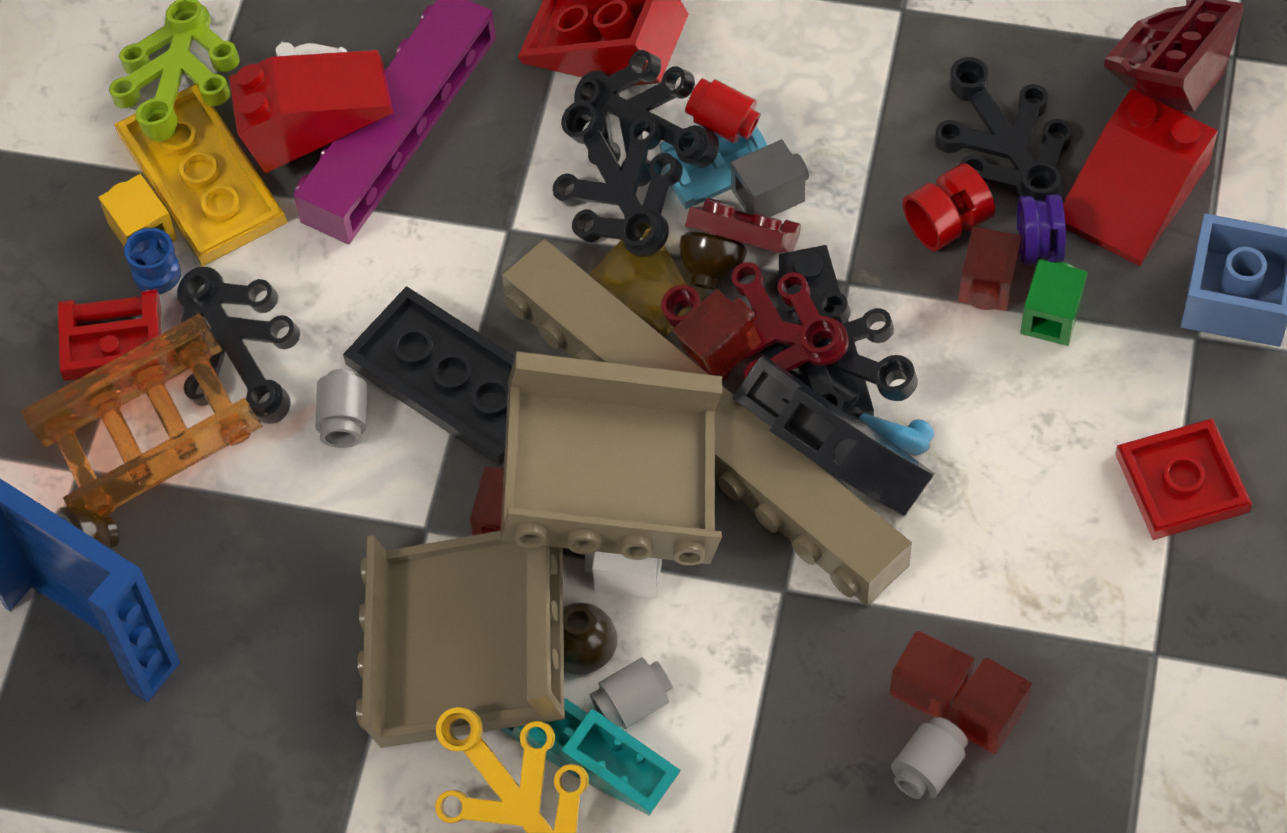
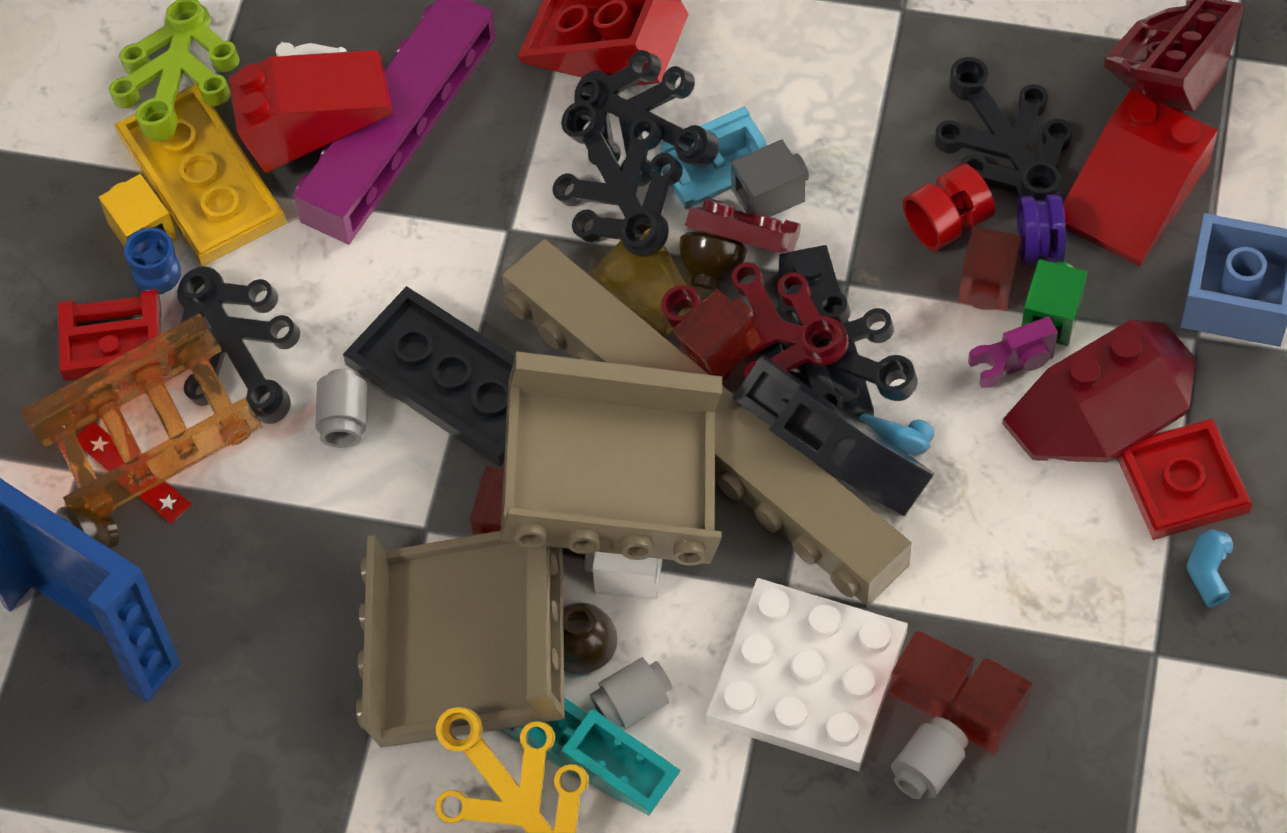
red brick [685,78,761,144] -> none
none -> red sticker [72,421,193,524]
none -> white plate [706,578,908,771]
none -> magenta plate [968,316,1058,388]
none -> dark red wedge [1002,320,1196,463]
none -> dark azure arm [1187,529,1233,608]

